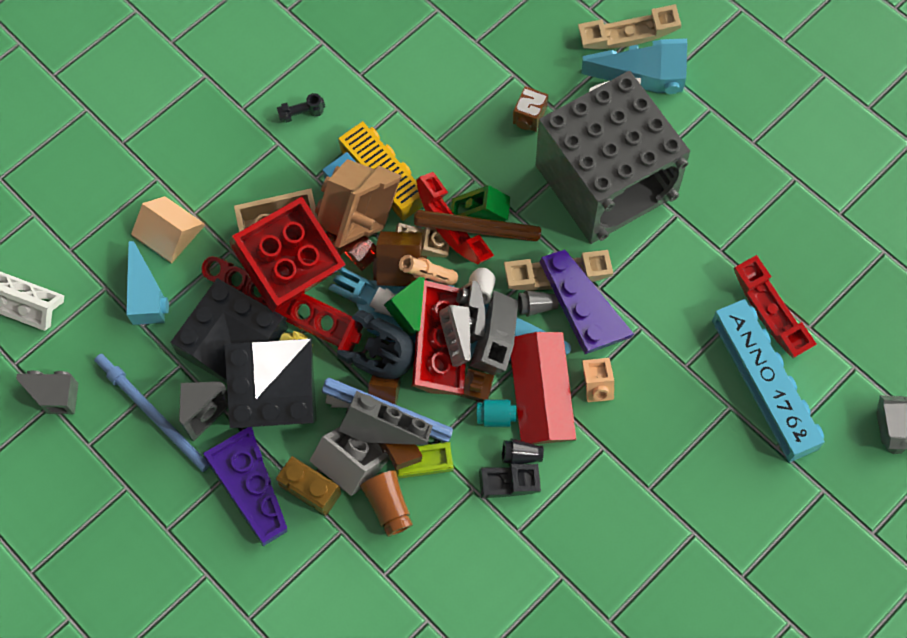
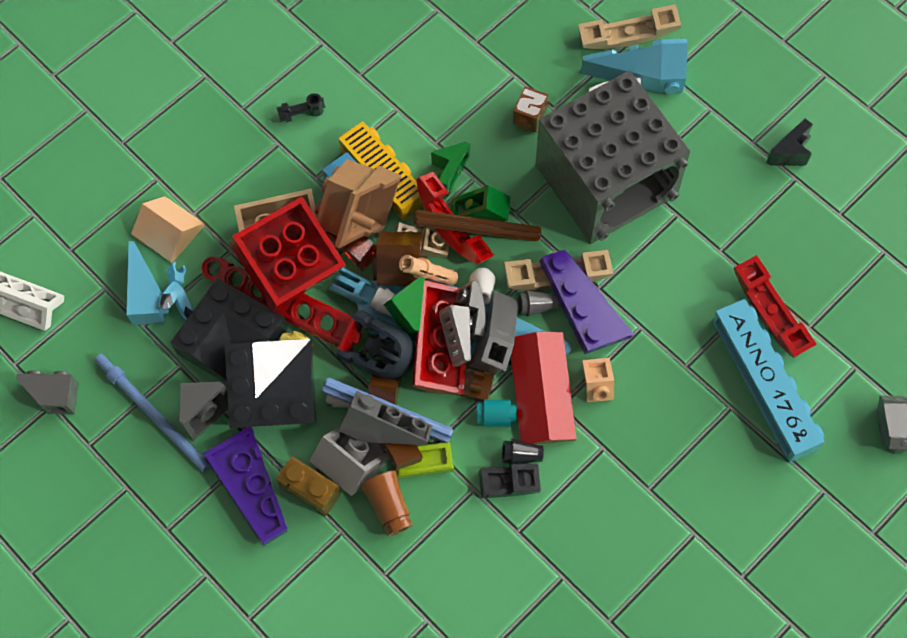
none -> medium azure piece [158,262,193,320]
none -> green slope [431,141,470,197]
none -> black slope [767,118,813,166]

